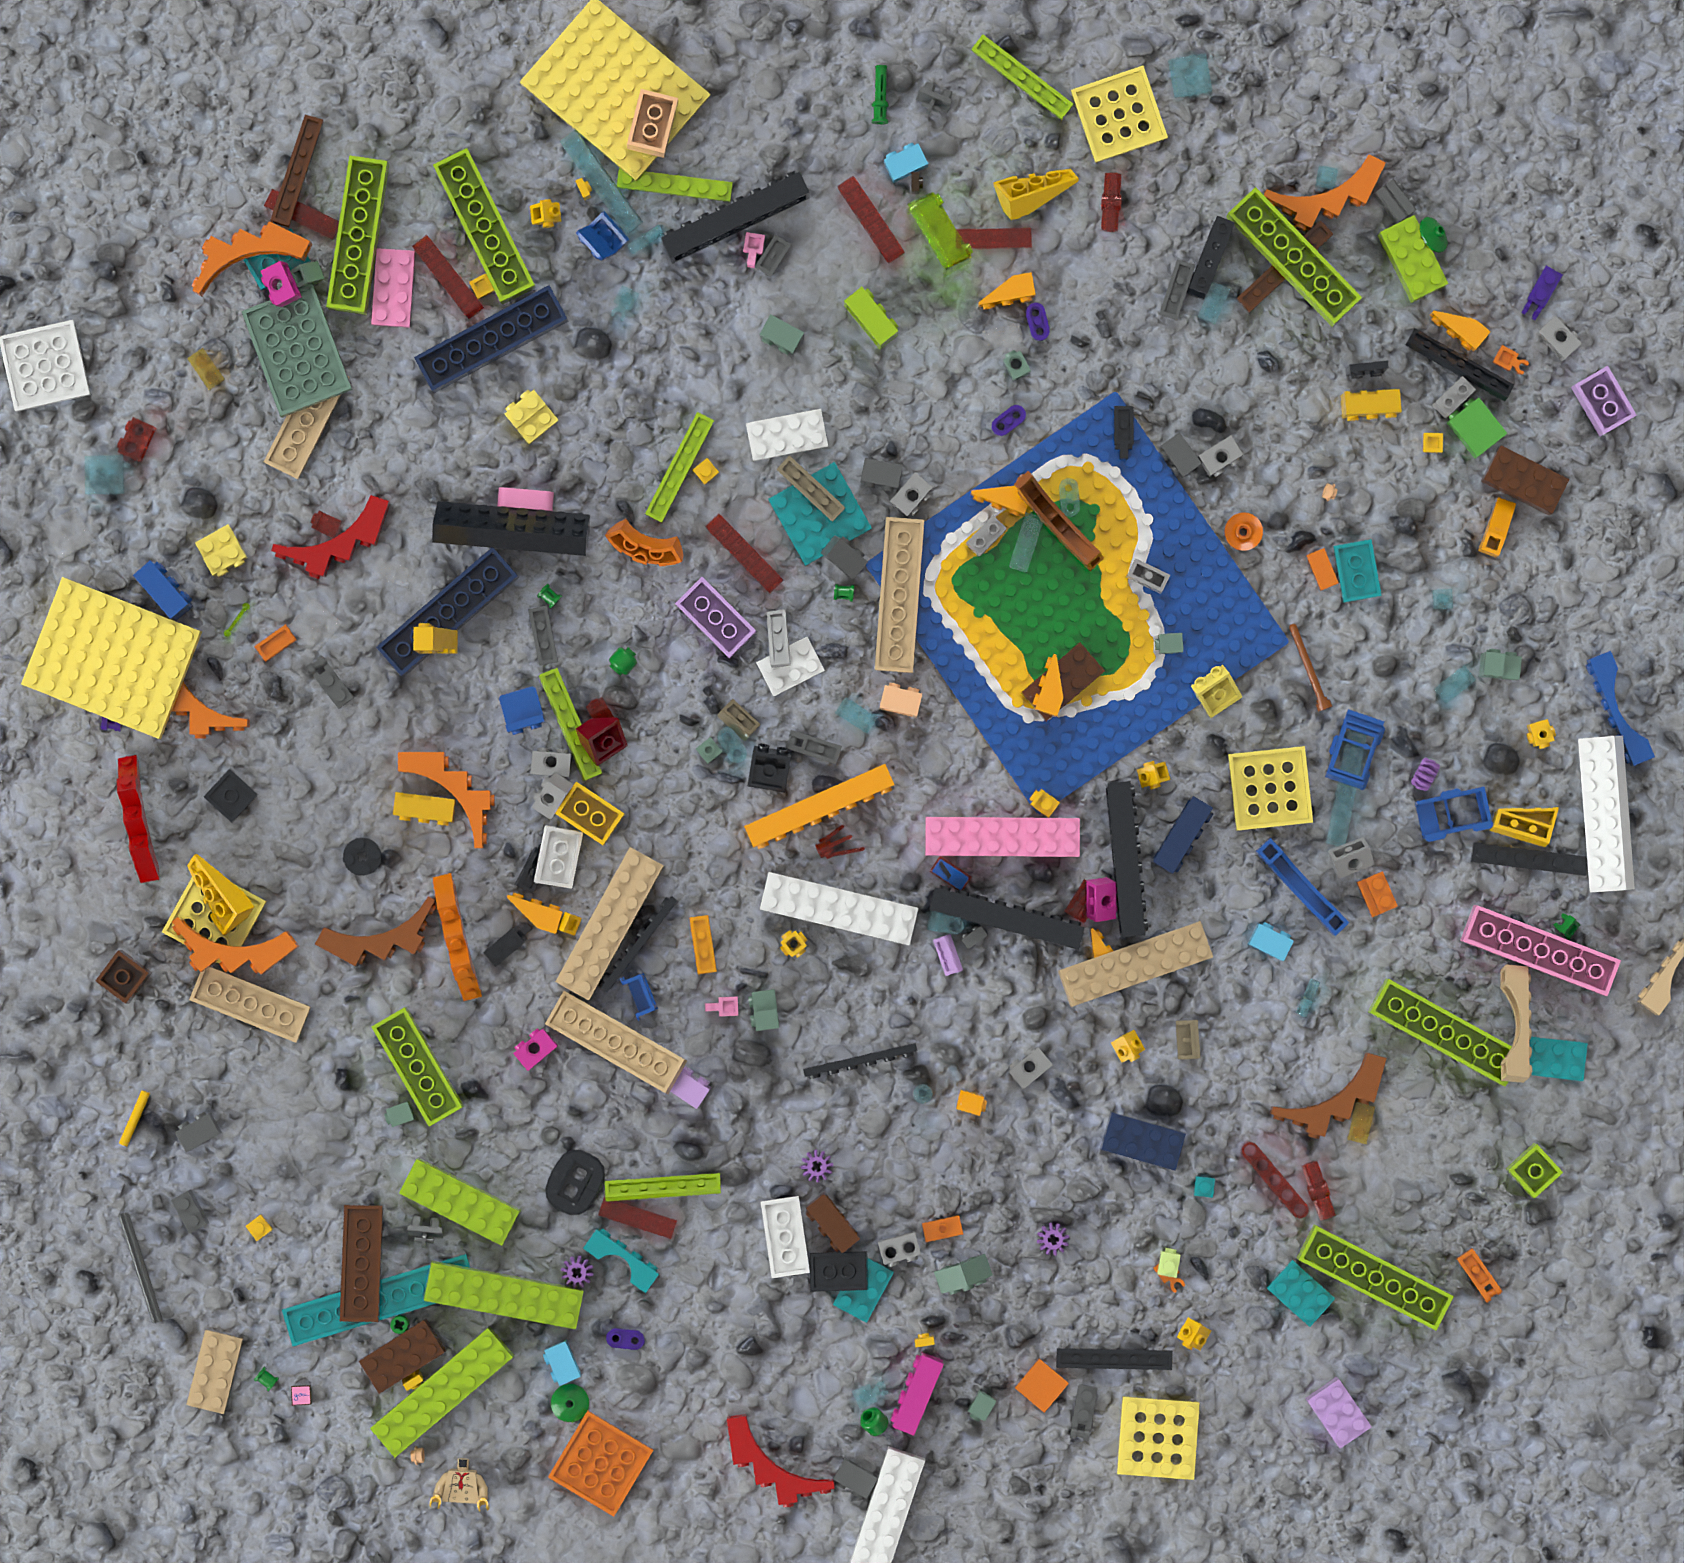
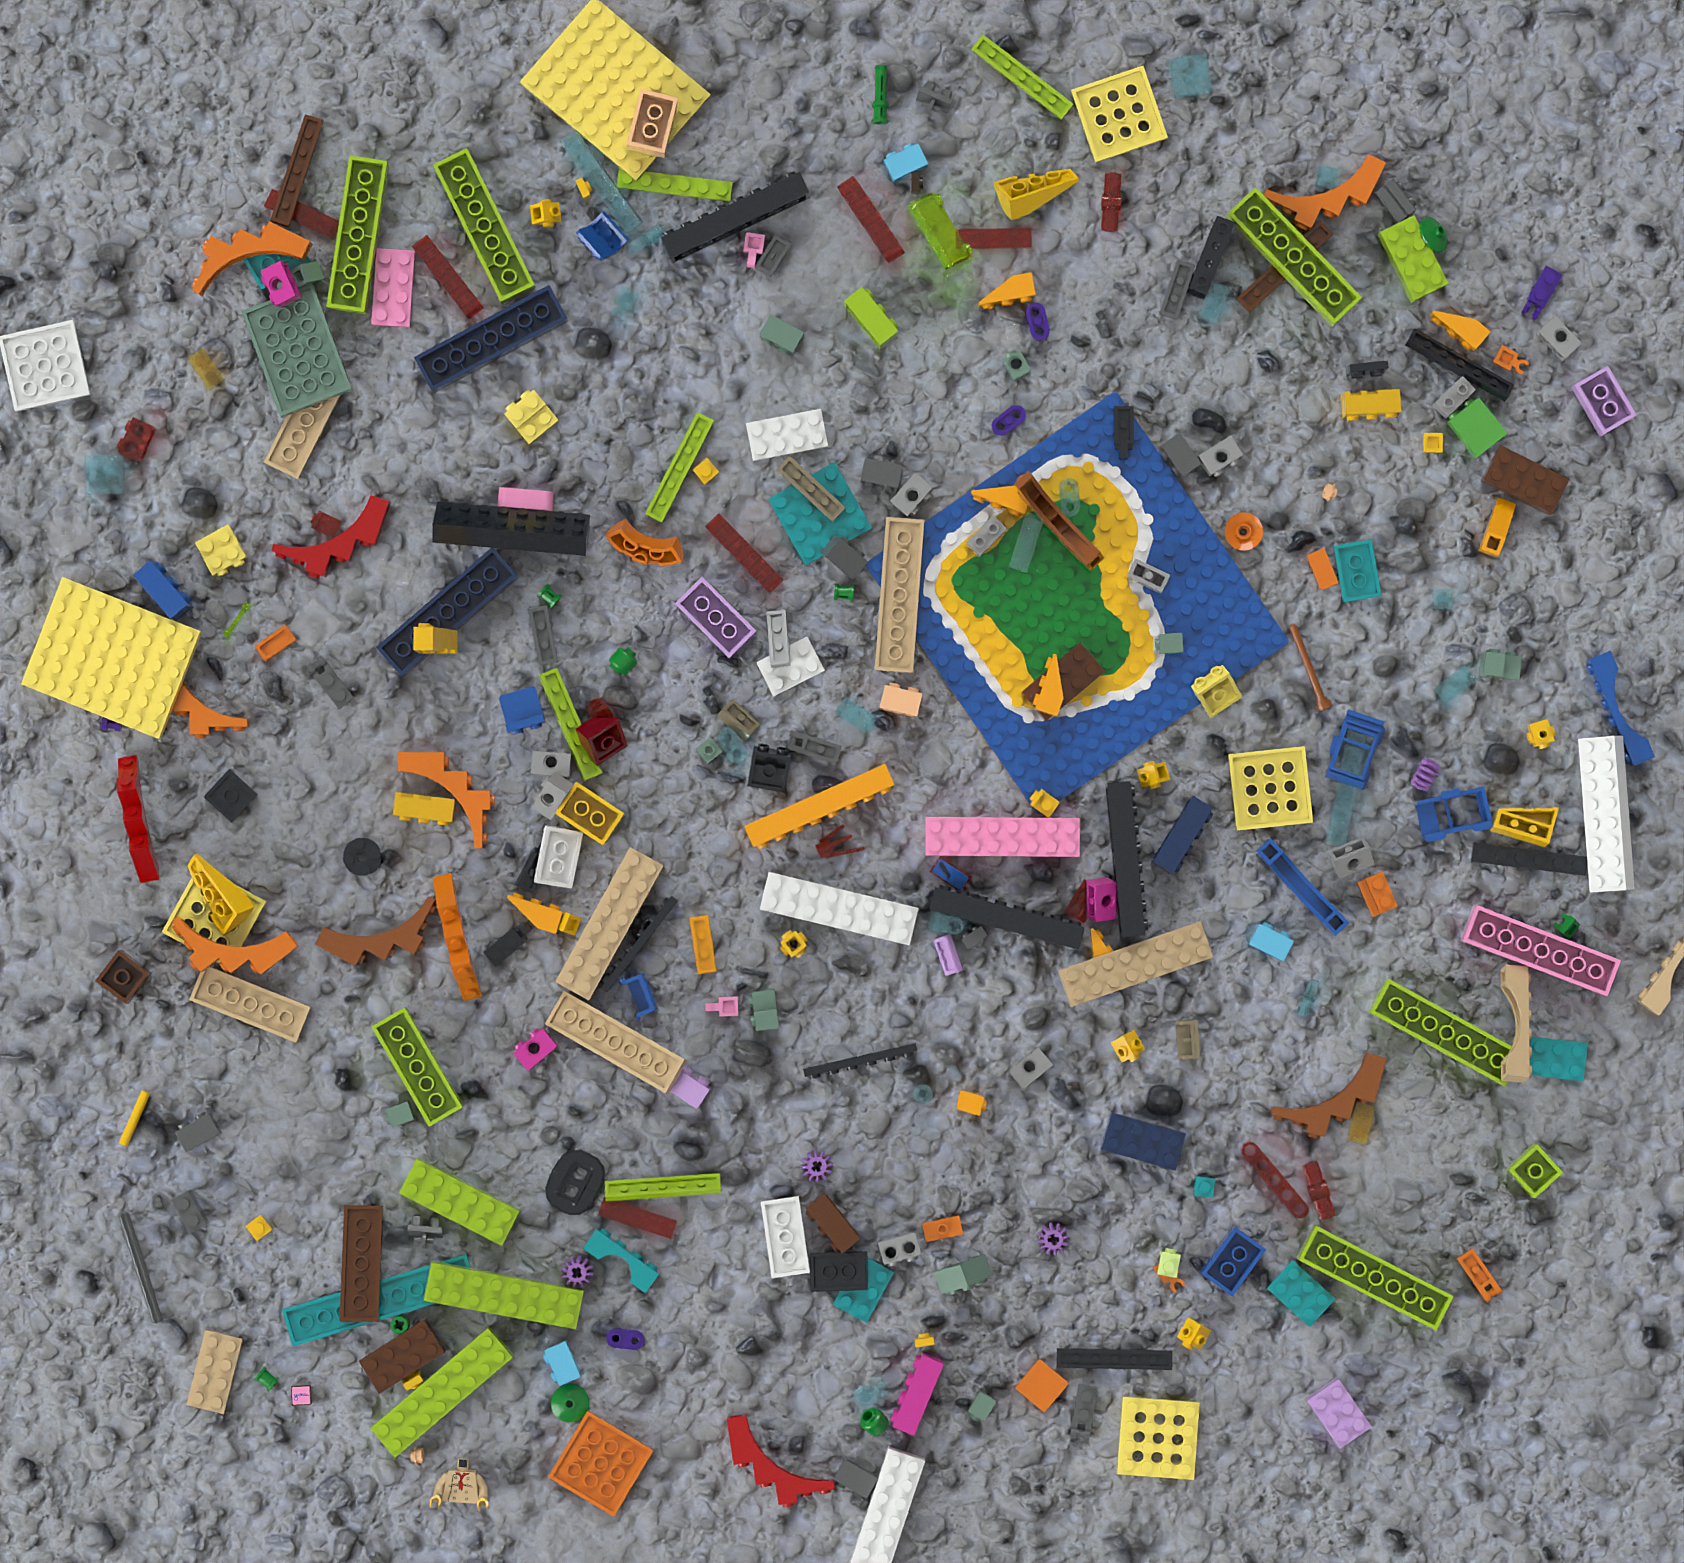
yellow plate [469,273,495,300] -> none
none -> blue brick [1200,1225,1266,1297]

